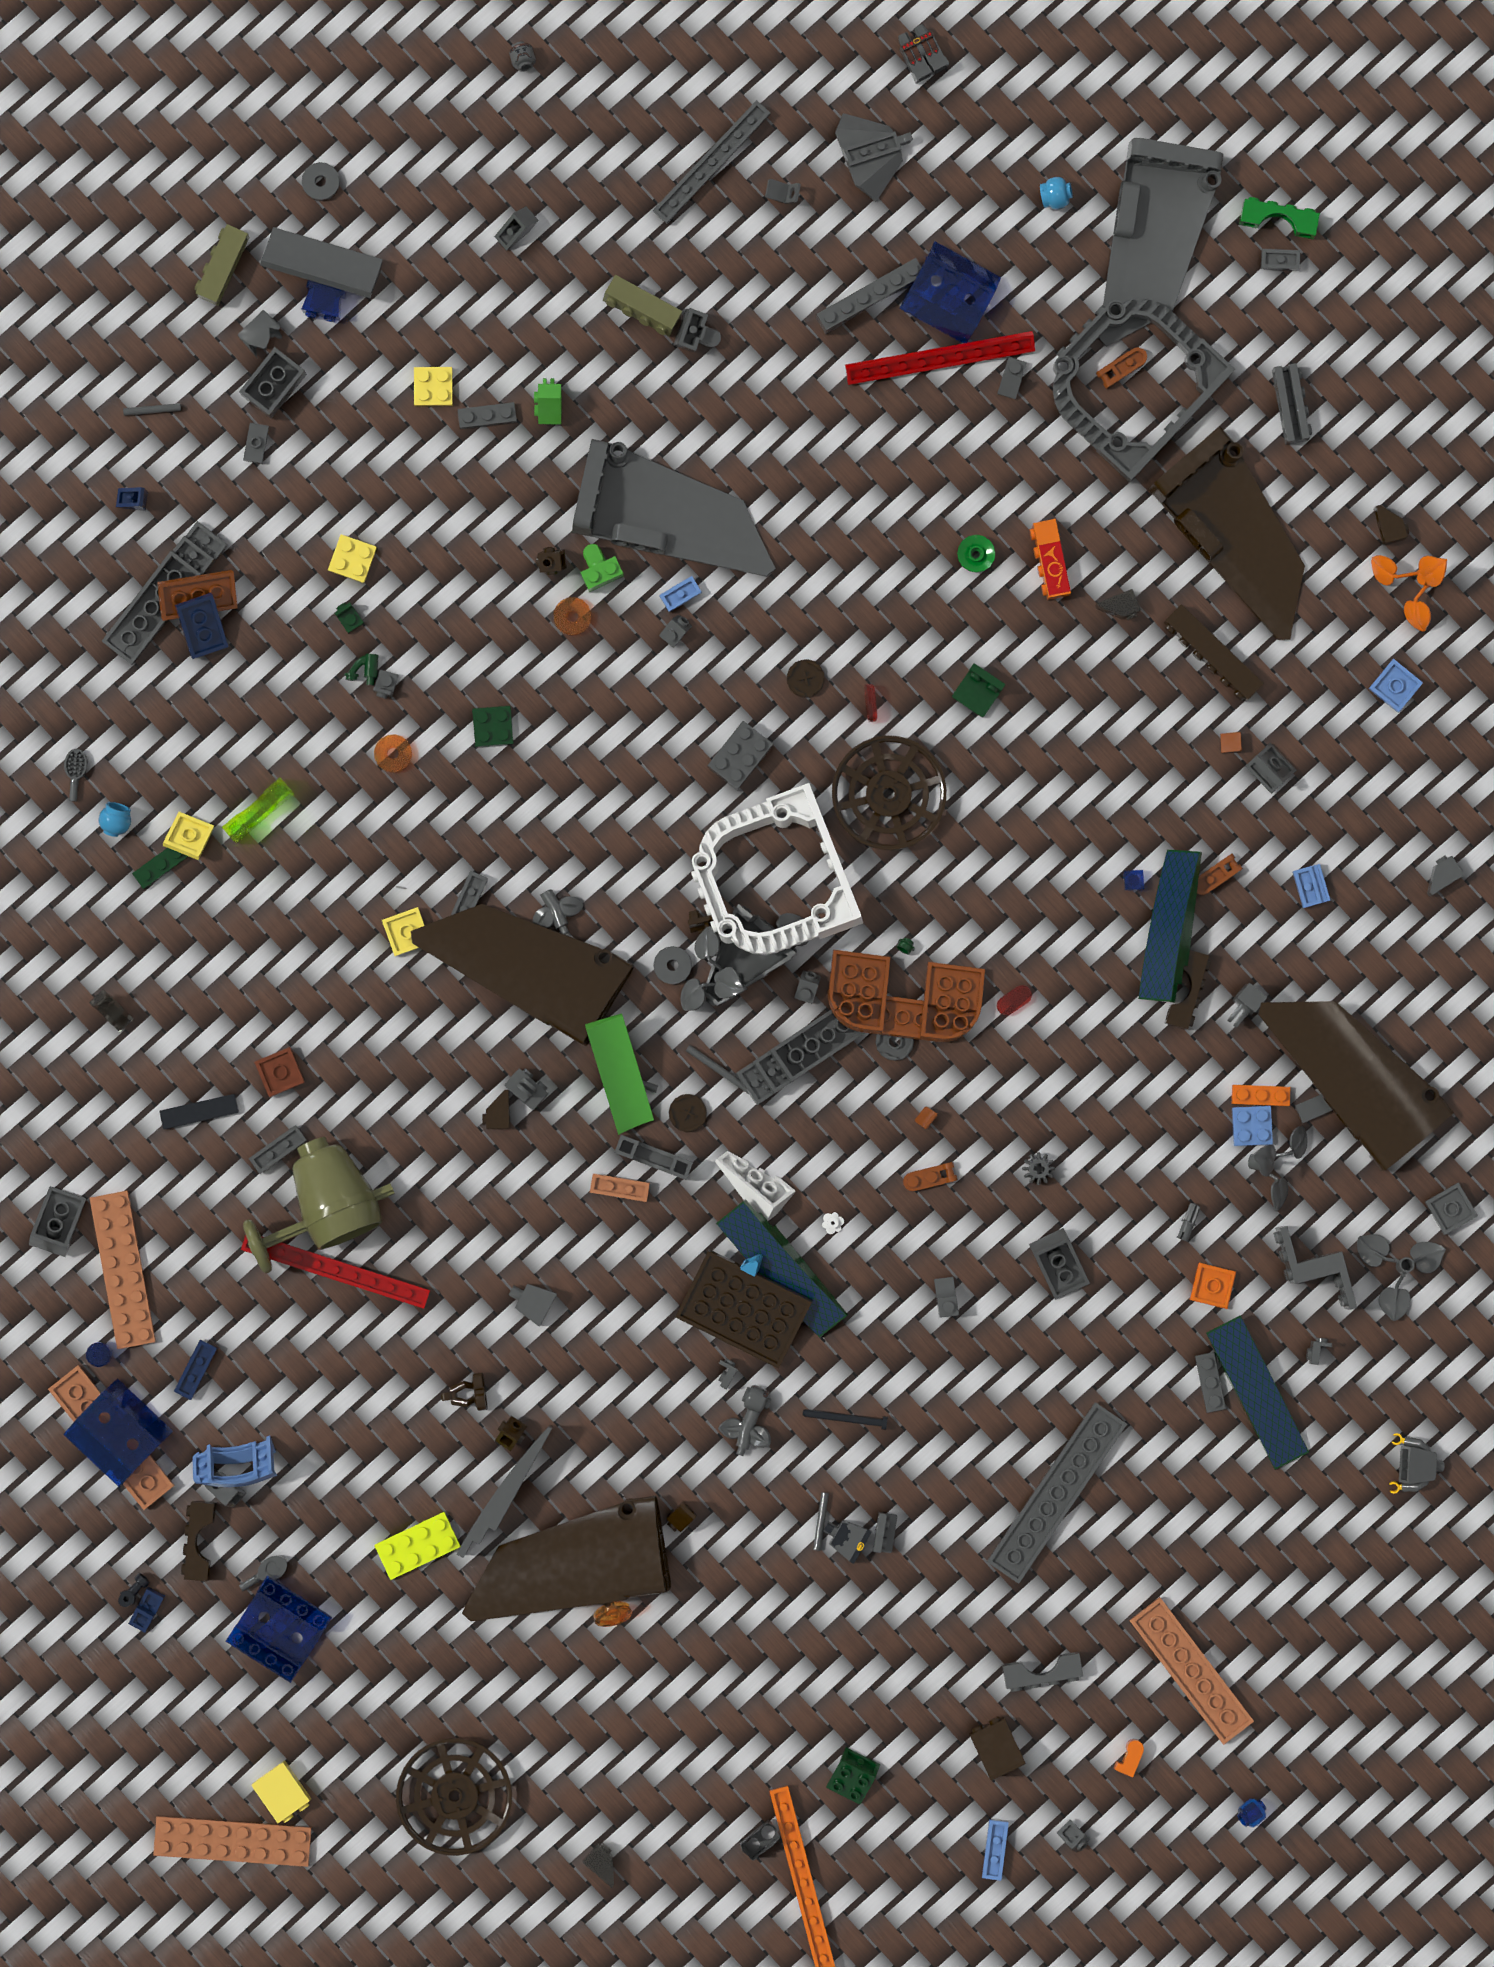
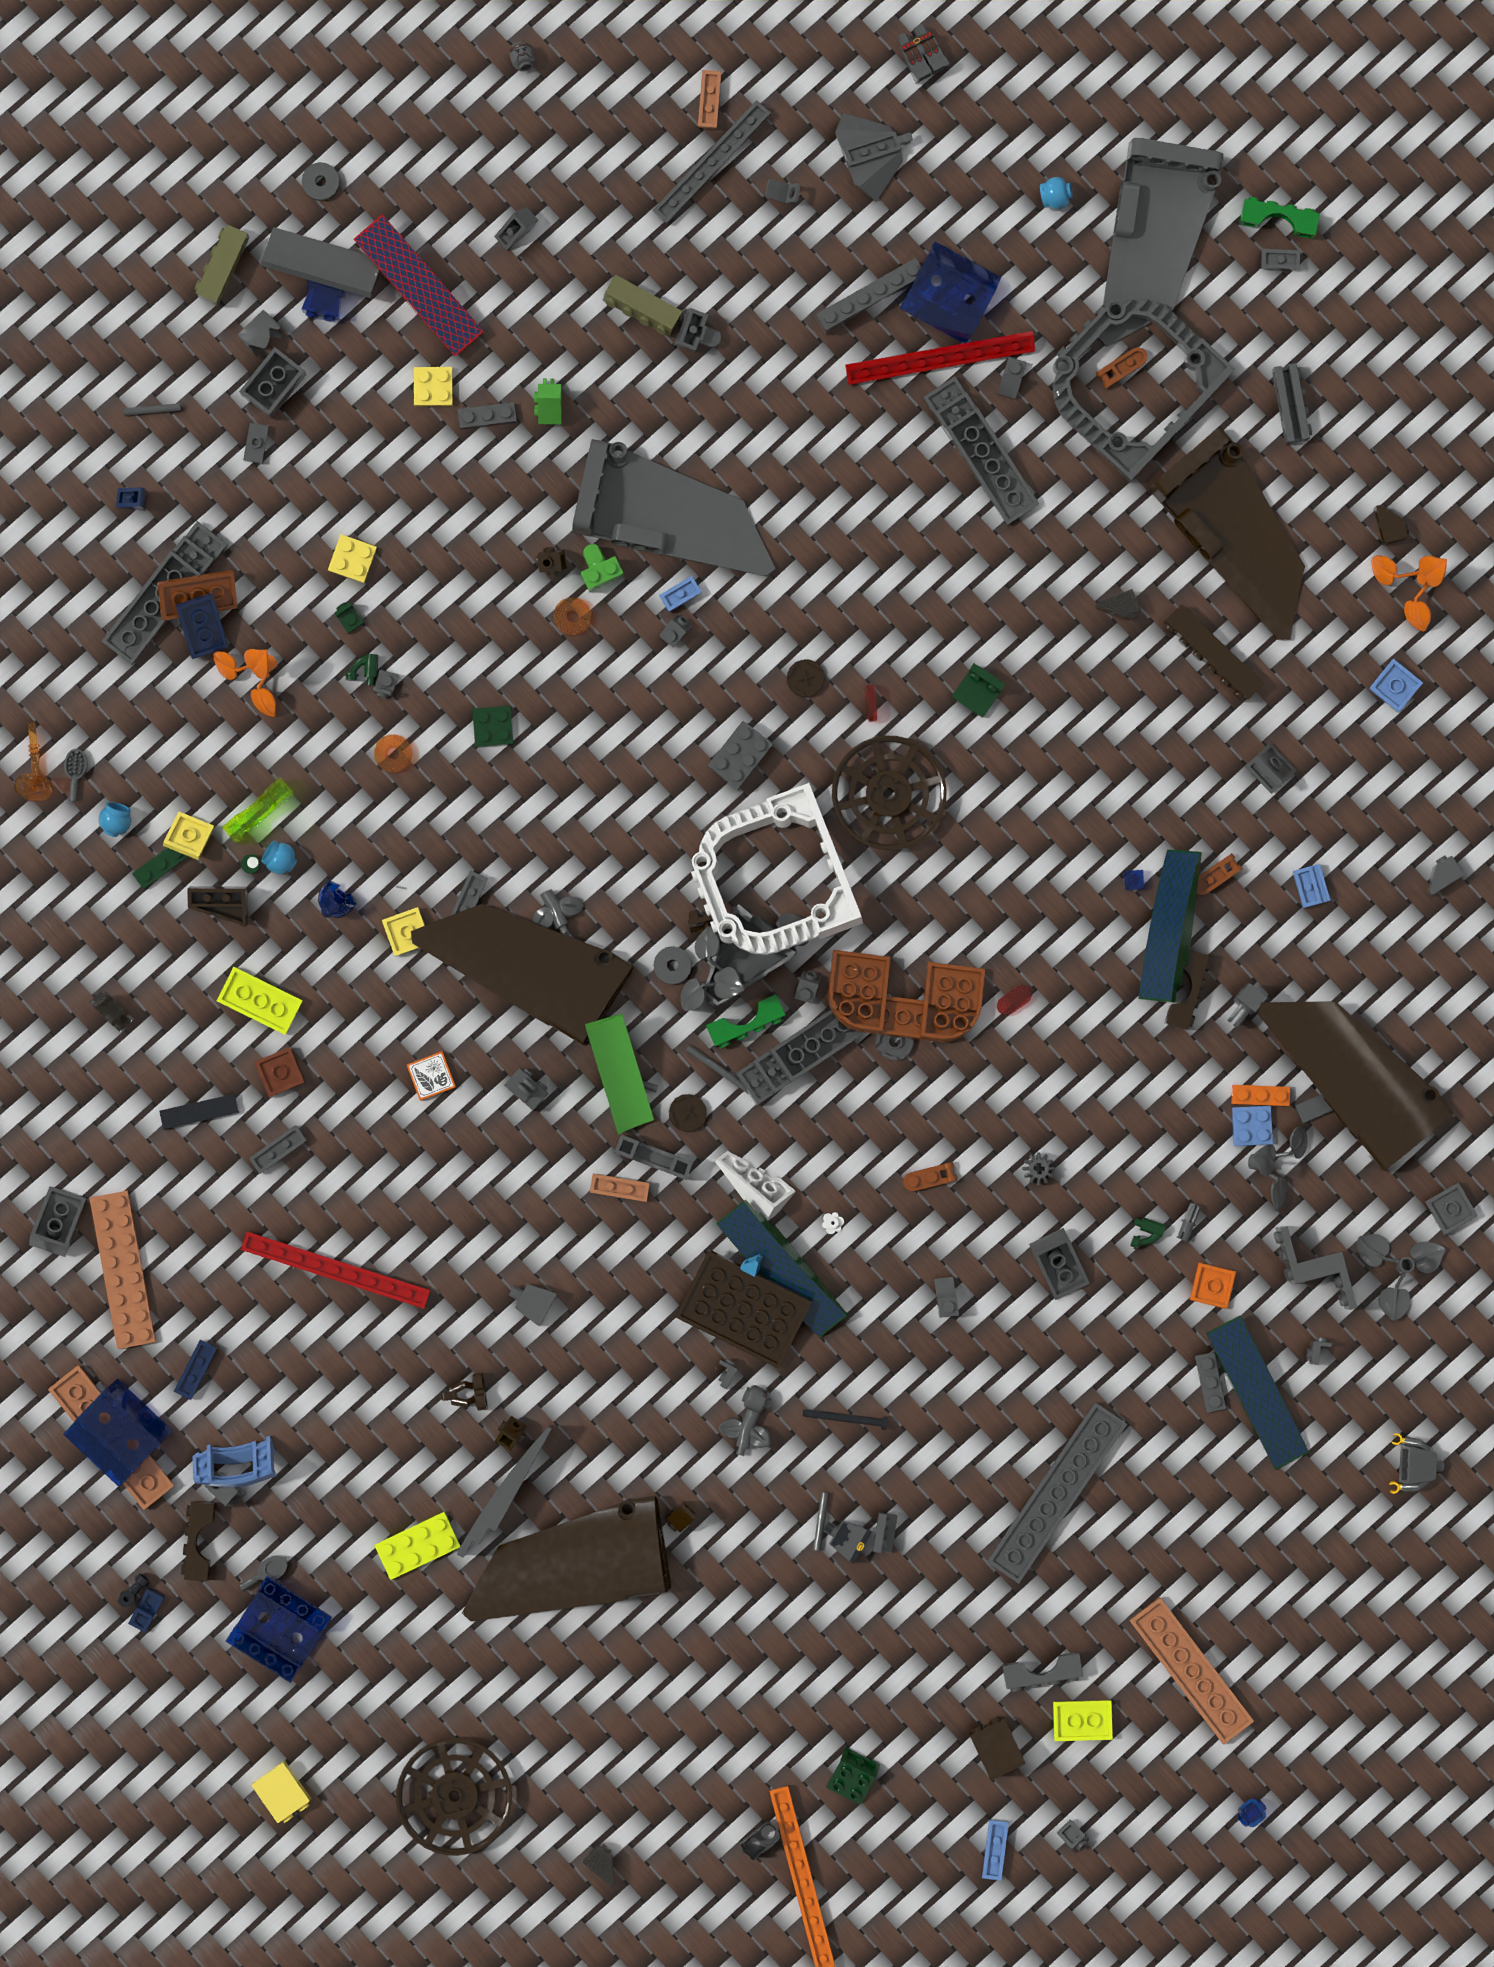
clear blue head [86,1342,112,1367] -> none
nougat plate [153,1816,312,1867] -> none
olive piece [243,1137,395,1273] -> none
dark brown slope [482,1090,510,1129] -> none
clear orange tile [593,1601,632,1627] -> none
dark green plate [897,938,915,955] -> none
dark orange slope [915,1107,937,1129] -> none
green dish [957,535,995,573] -> none
brick [1029,519,1071,600] -> none
orange leg [1114,1739,1144,1777] -> none
dark orange slope [1220,732,1242,753] -> none
none -> clear orange dish [14,722,53,801]
none -> dark brown wedge [187,886,248,927]
none -> orange plant [213,649,277,717]
none -> neon yellow plate [217,967,303,1035]
none -> dark green tile [241,854,261,874]
none -> dark azure piece [261,841,297,875]
none -> clear blue cylinder [318,881,357,918]
none -> dark blue slope [353,214,483,357]
none -> tile [407,1051,456,1101]
none -> nougat plate [698,70,721,129]
none -> green arch [706,994,785,1049]
none -> dark grey slope [922,377,1039,525]
none -> neon yellow plate [1053,1700,1113,1741]
none -> dark green plant [1130,1218,1166,1249]

